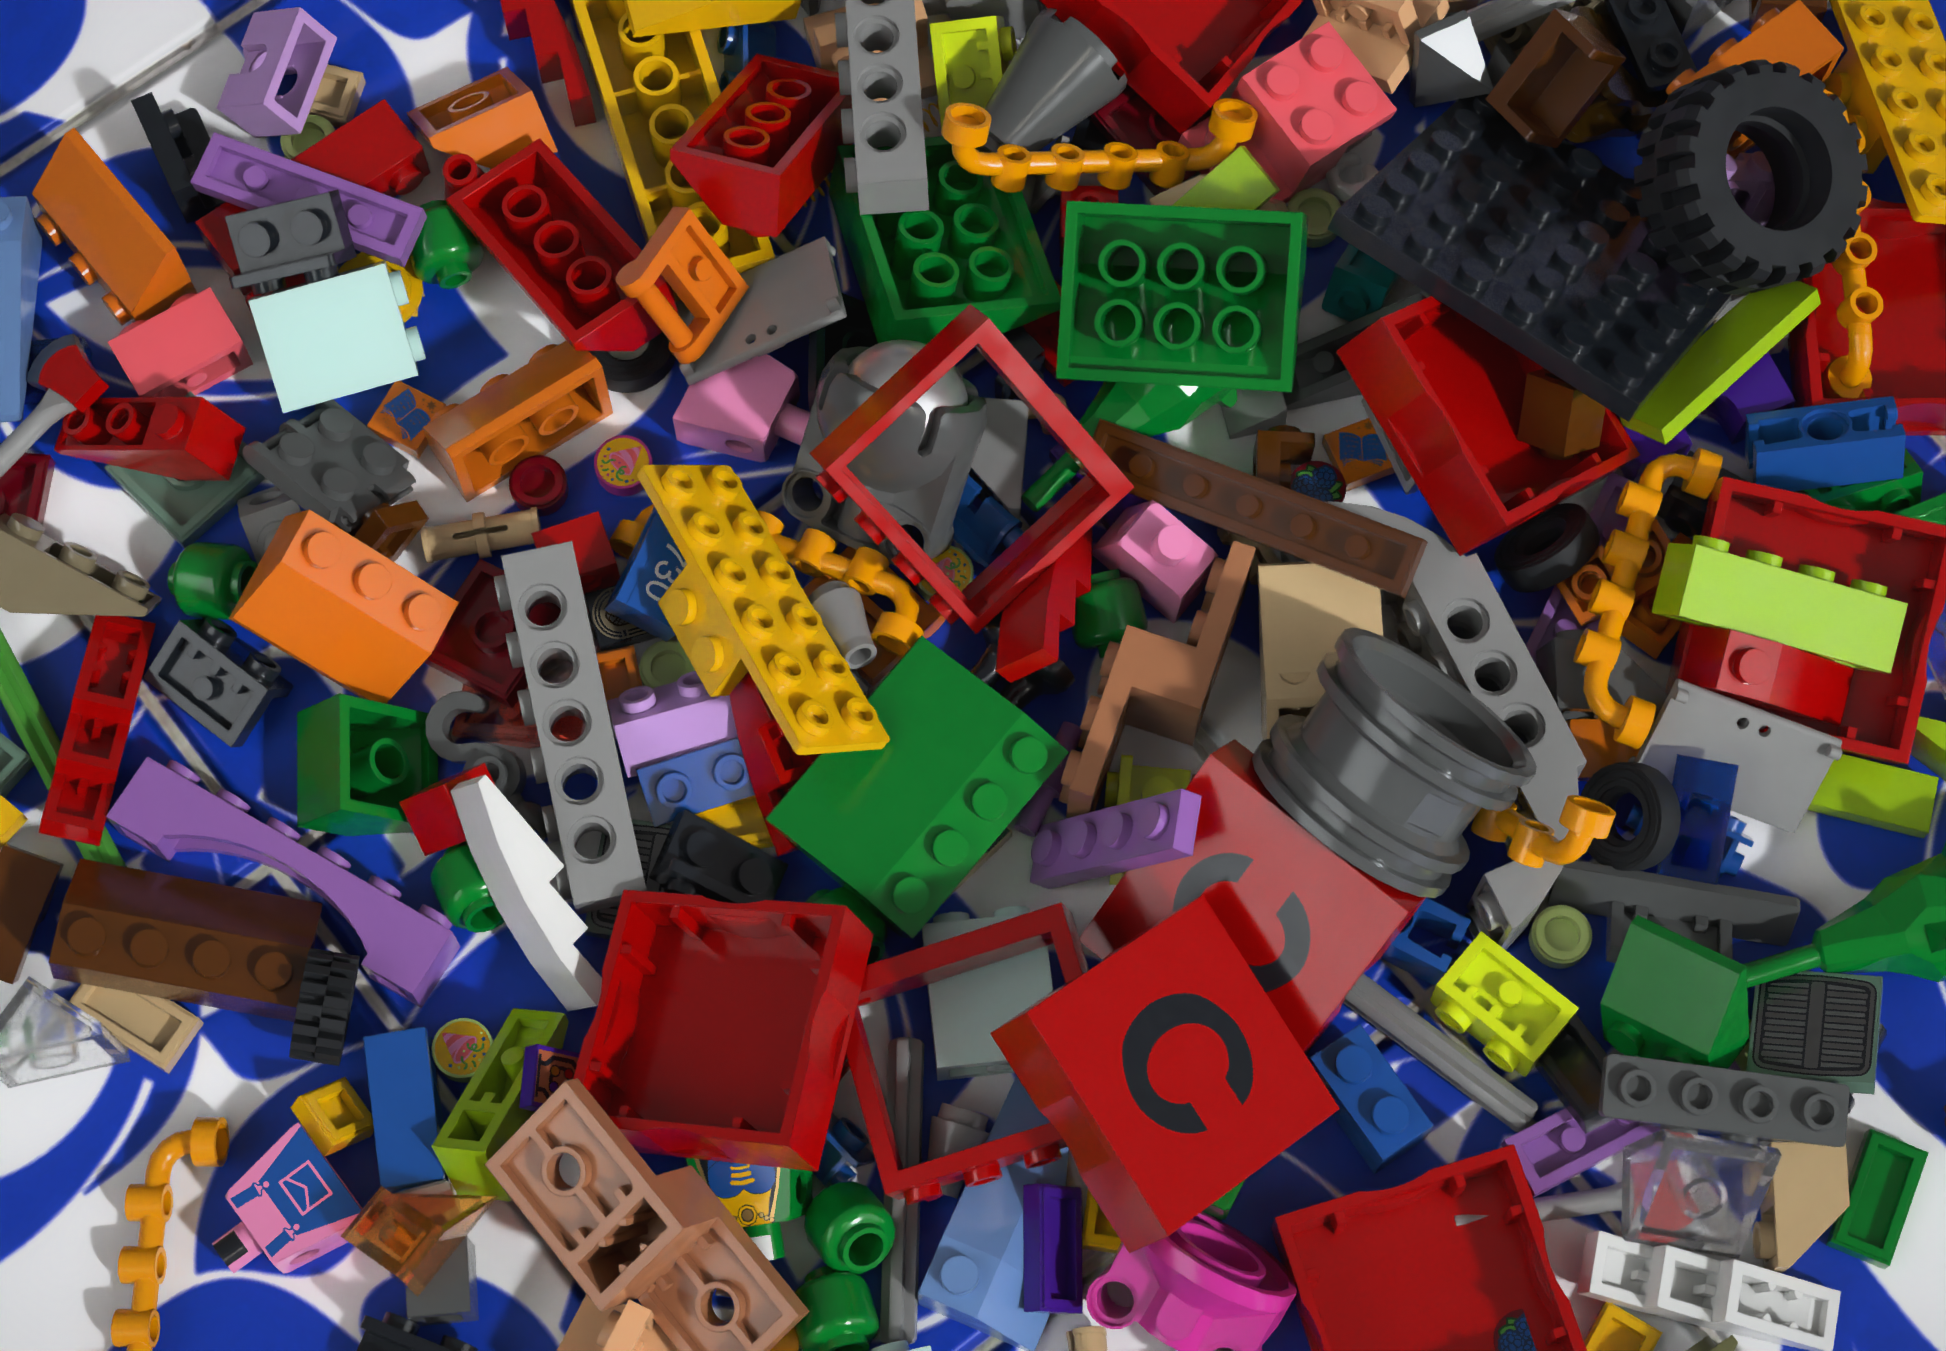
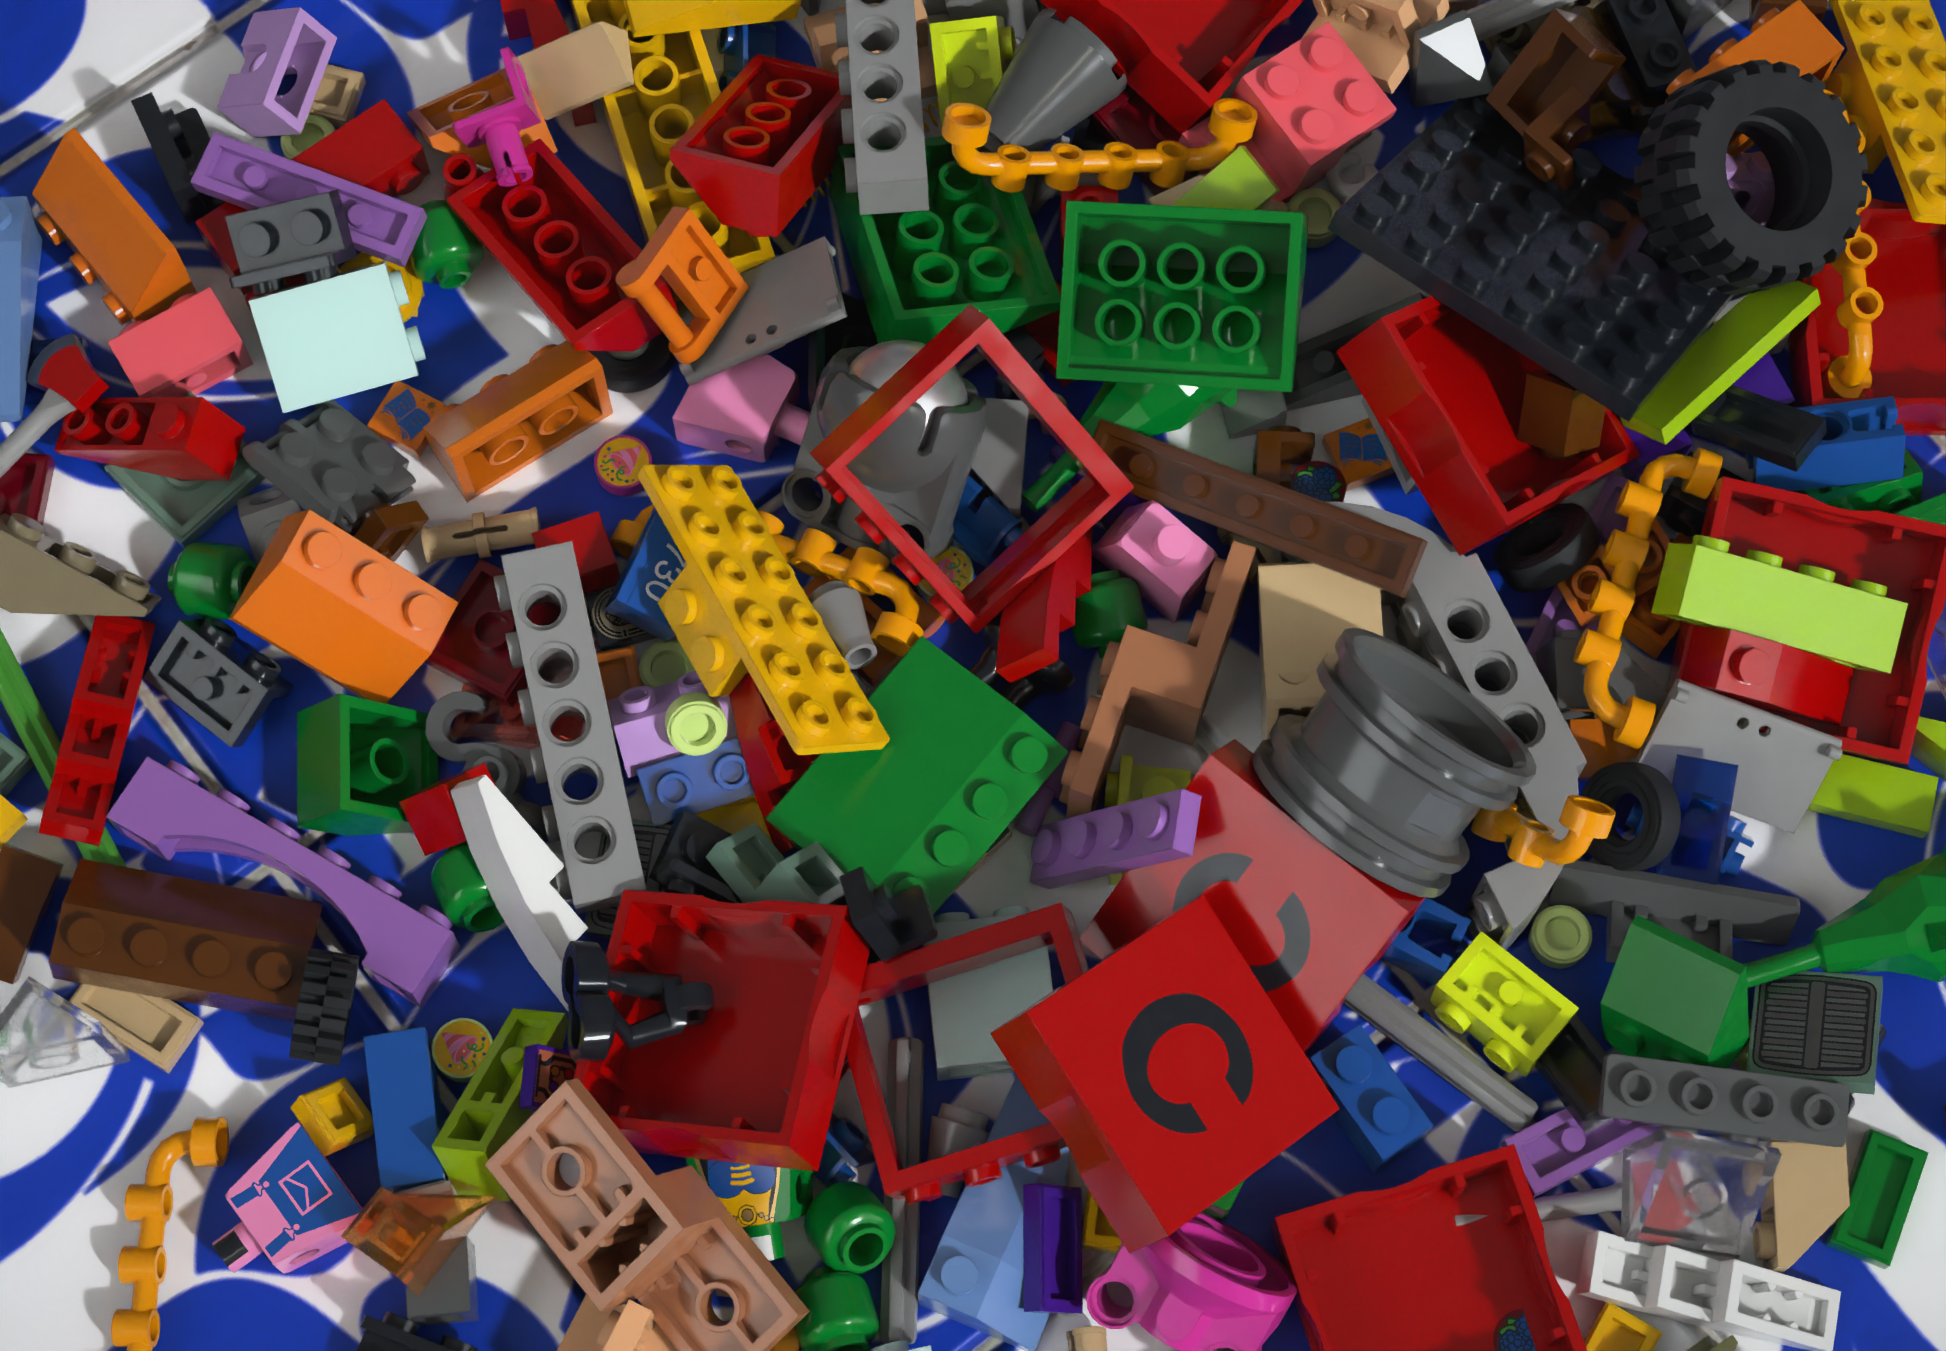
dark red tile [509,455,569,517] -> none
teal bracket [1321,243,1399,322] -> none
none -> dark pink bracket [452,46,541,187]
none -> tan slope [517,21,634,120]
none -> black piece [561,941,714,1061]
none -> yellowish green tile [665,692,727,756]
none -> sand green slope [706,823,845,904]
none -> black bracket [840,866,938,963]
none -> reddish brown bracket [1523,85,1590,191]
none -> black tile [1691,385,1827,472]

